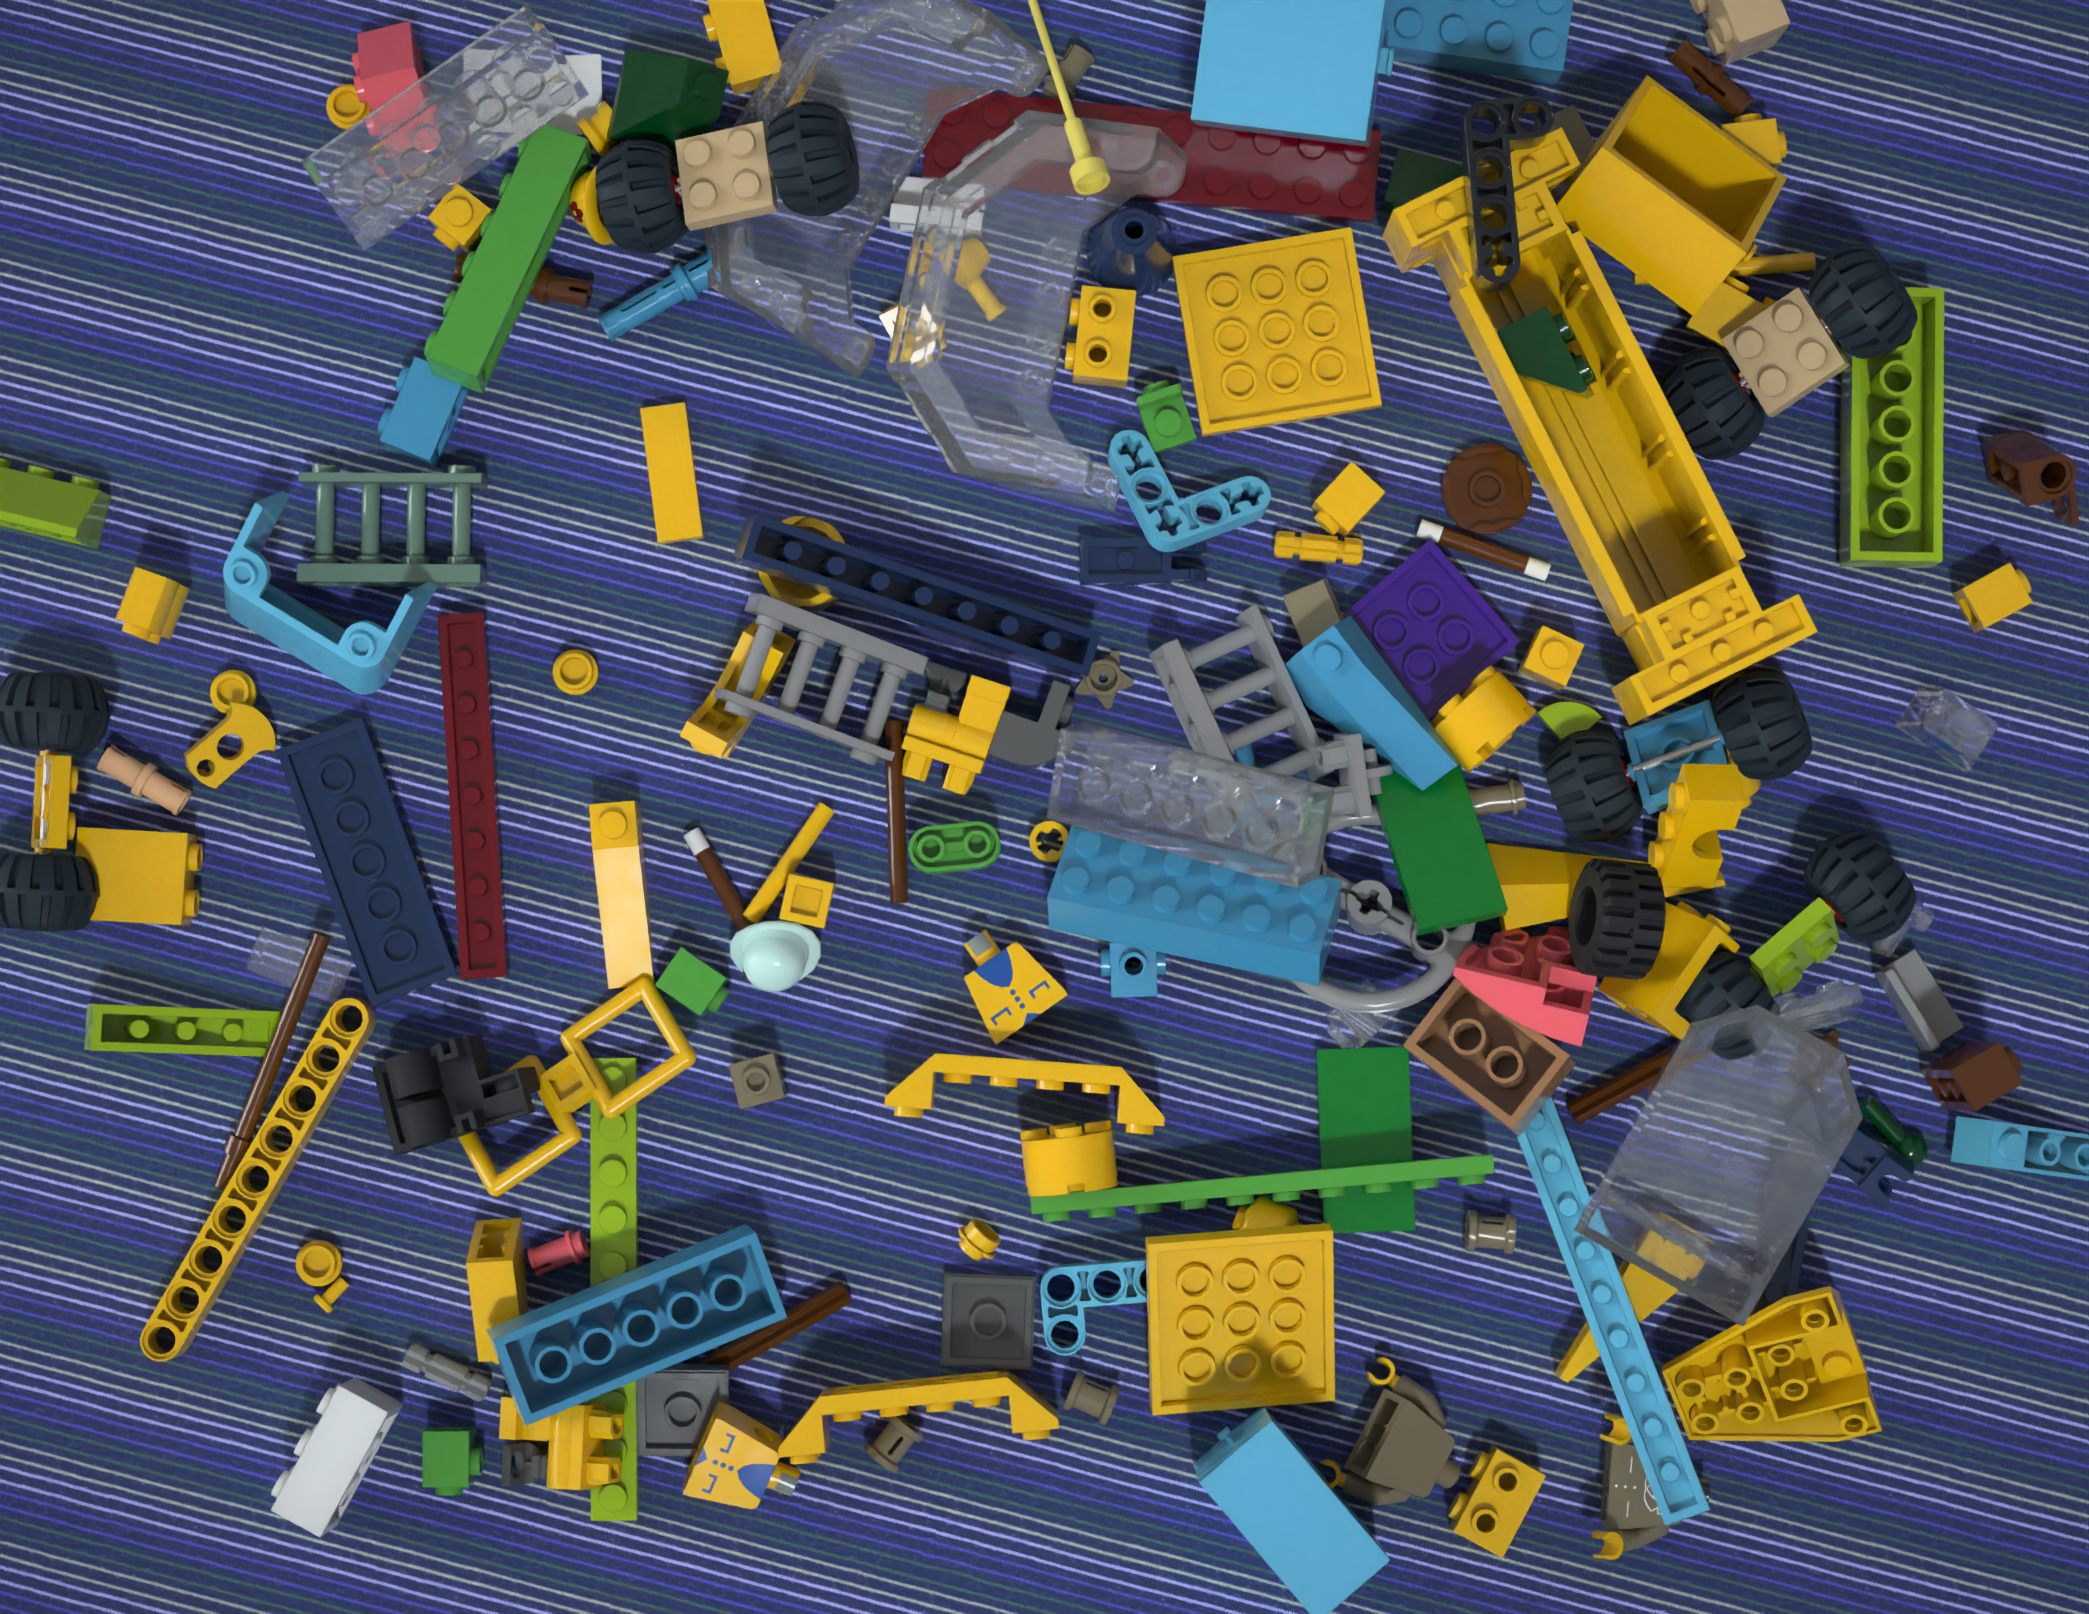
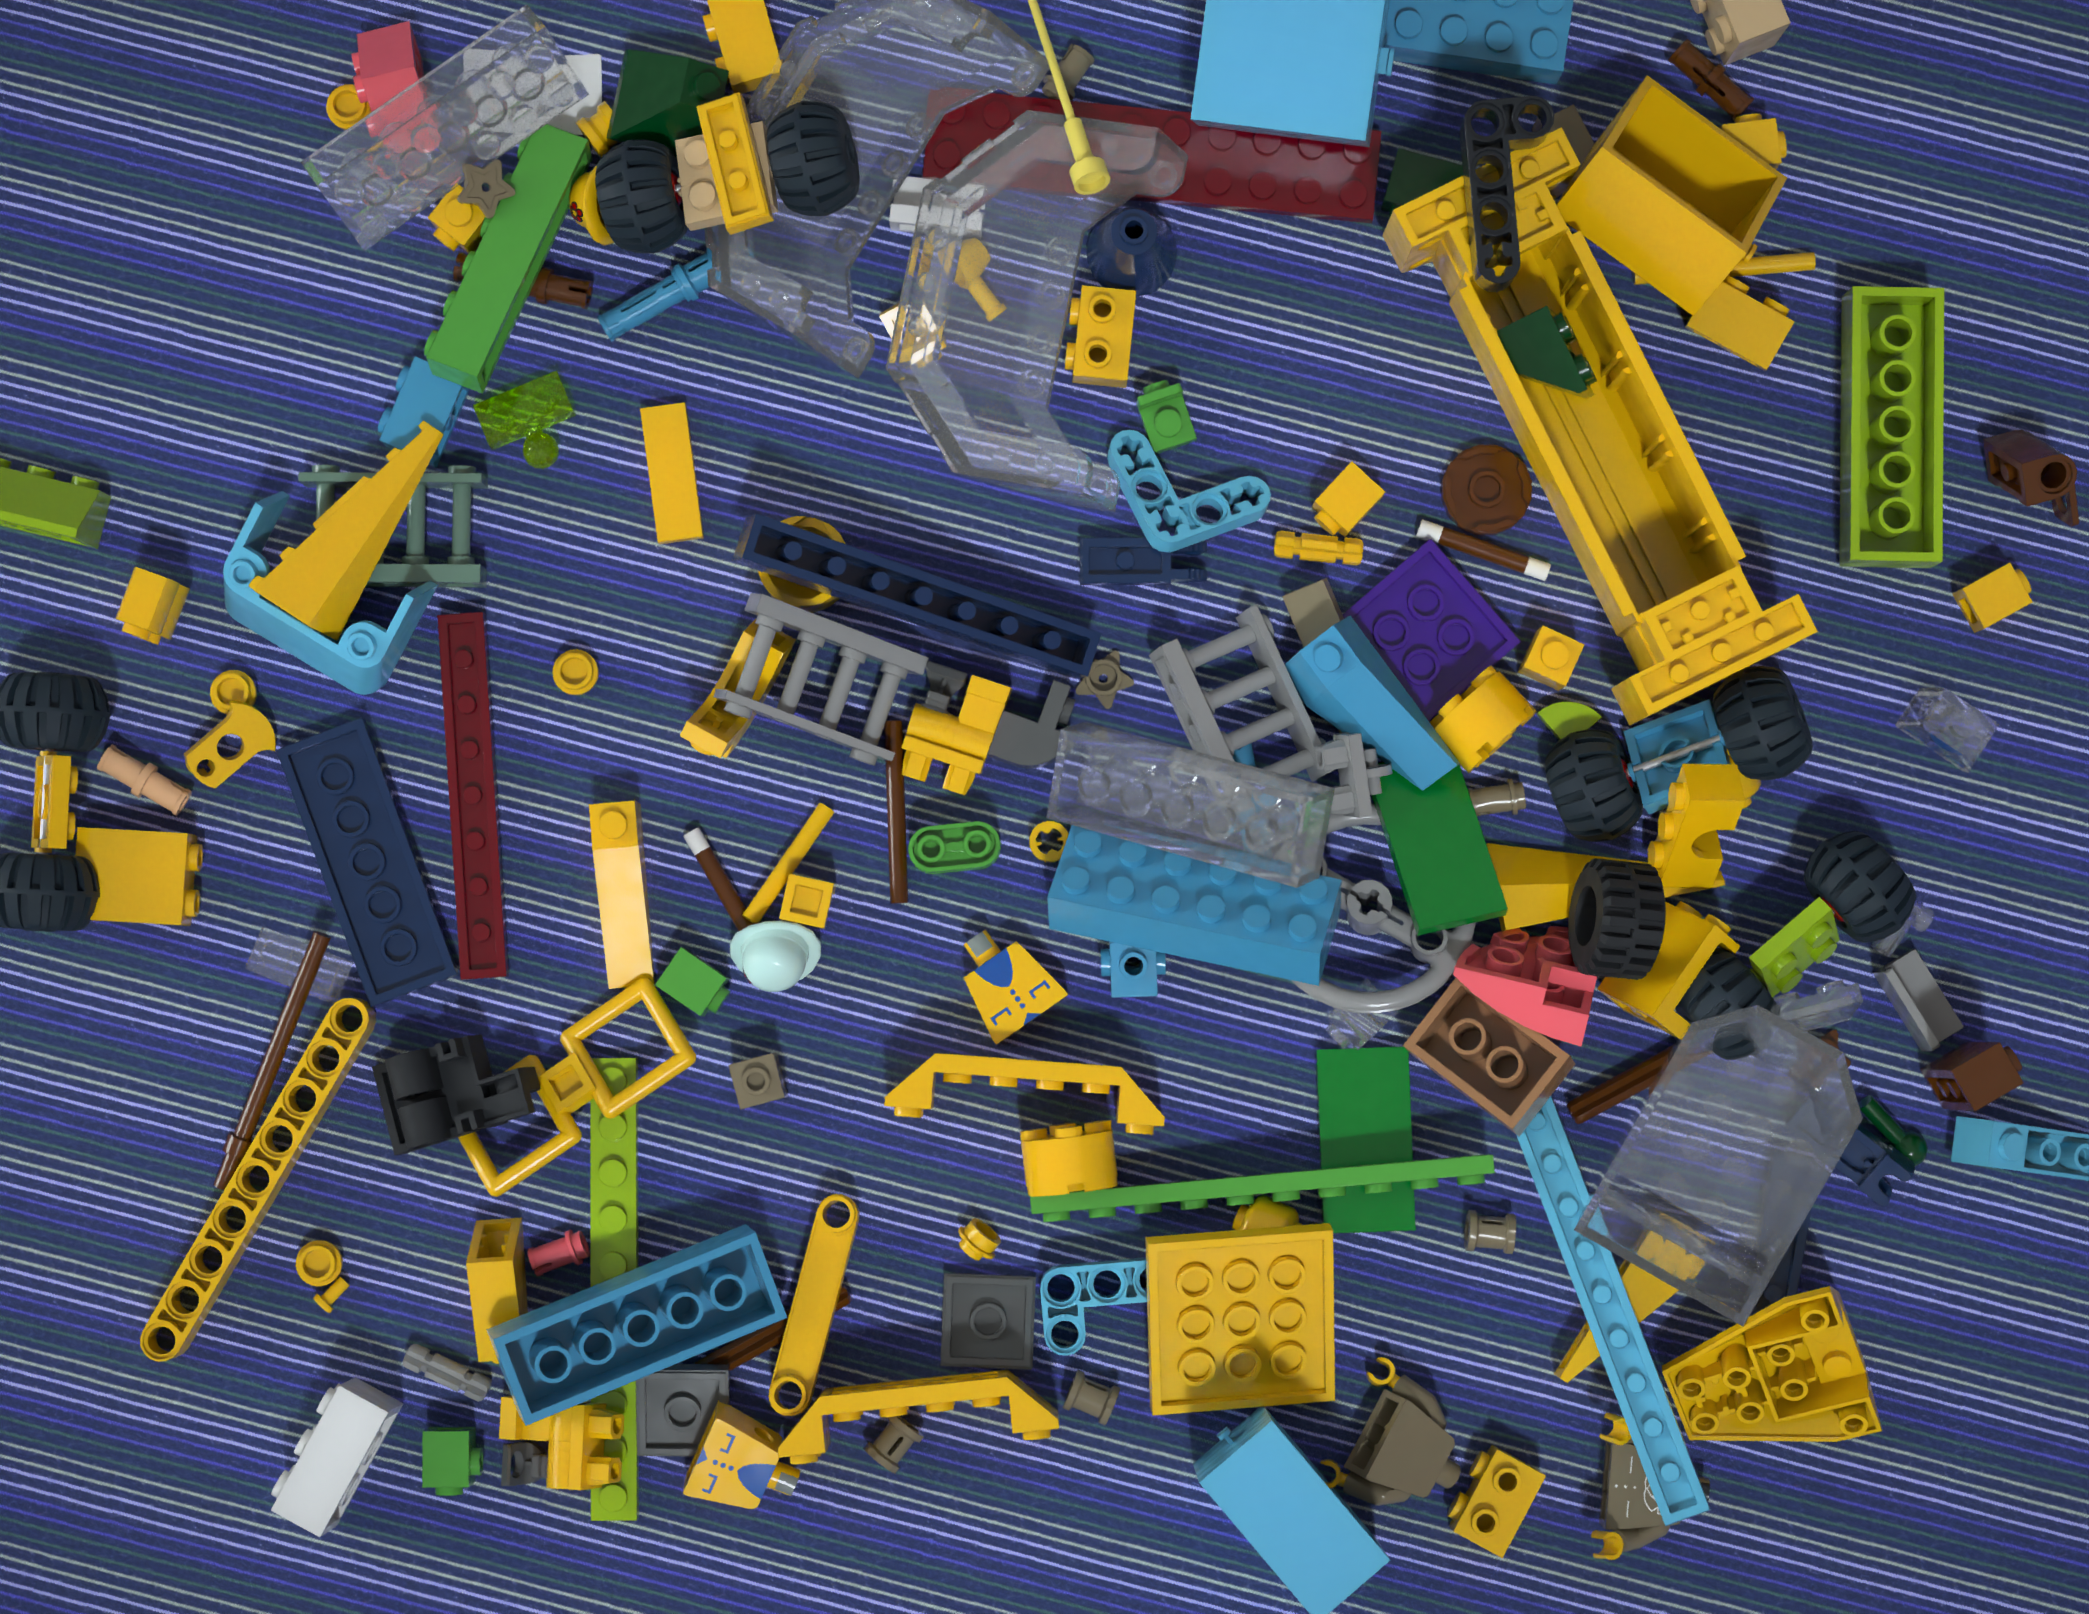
lime slope [84,1004,280,1057] -> none
yellow plate [1172,227,1382,437] -> none
black plate [1659,244,1918,460] -> none
none -> yellow wedge [248,421,444,641]
none -> dark tan plate [457,159,515,219]
none -> clear neon green plate [473,370,576,469]
none -> yellow tile [696,92,774,235]
none -> yellow piece [769,1194,860,1416]

